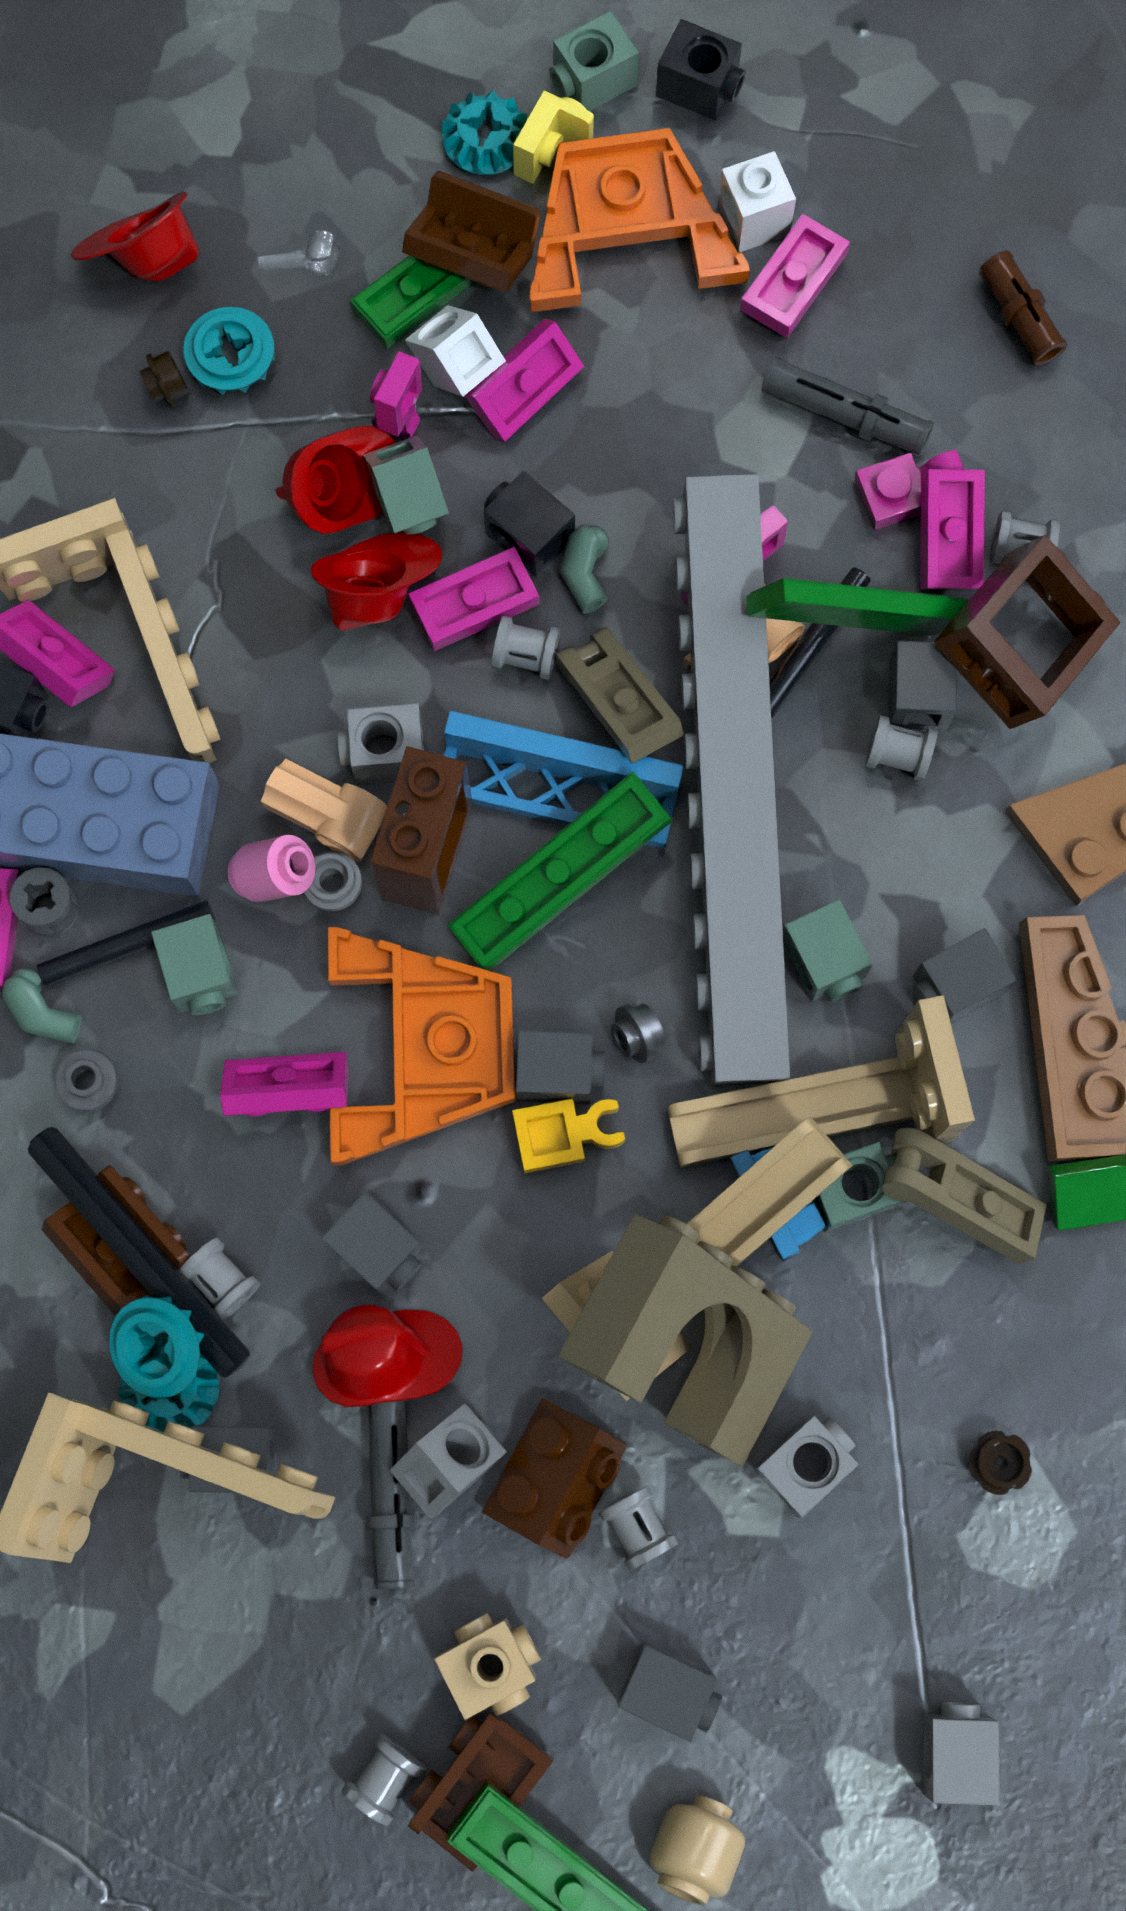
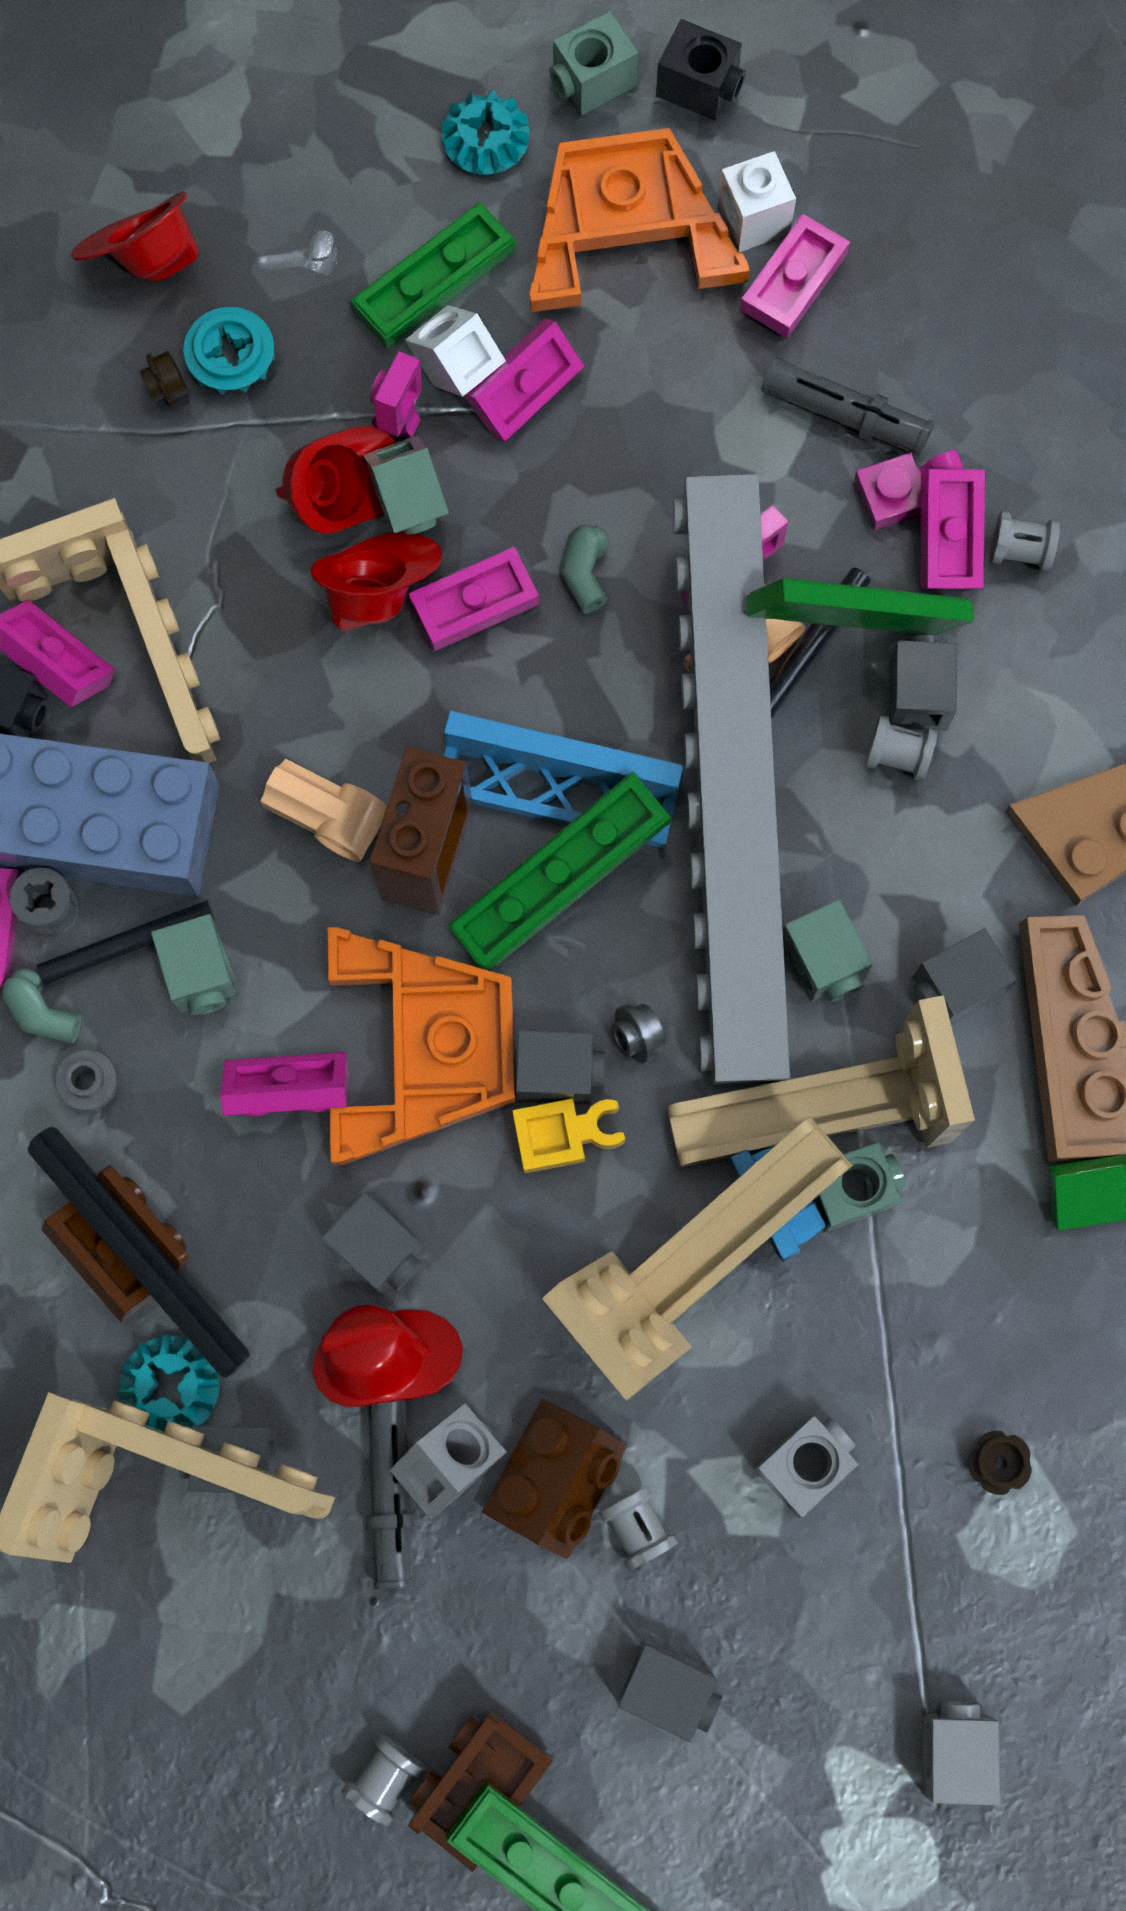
teal gear [109,1295,206,1398] -> none
light grey bush [179,1238,261,1320] -> none
bright pink brick [227,835,315,902] -> none
light grey plate [304,851,362,911] -> none
light grey brick [338,703,425,784] -> none
reddish brown bracket [402,171,540,293] -> none
tan brick [434,1613,541,1720] -> none
black brick [483,470,575,577] -> none
light grey bush [491,616,560,680] -> none
light yellow bracket [513,90,594,184] -> none
dark tan plate [554,627,684,764] -> none
dark tan arch [558,1214,813,1467] -> none
tan head [649,1795,745,1906] -> none
dark tan plate [882,1128,1047,1265] -> none
reddish brown window [933,535,1121,729] -> none
reddish brown pin [979,250,1068,366] -> none

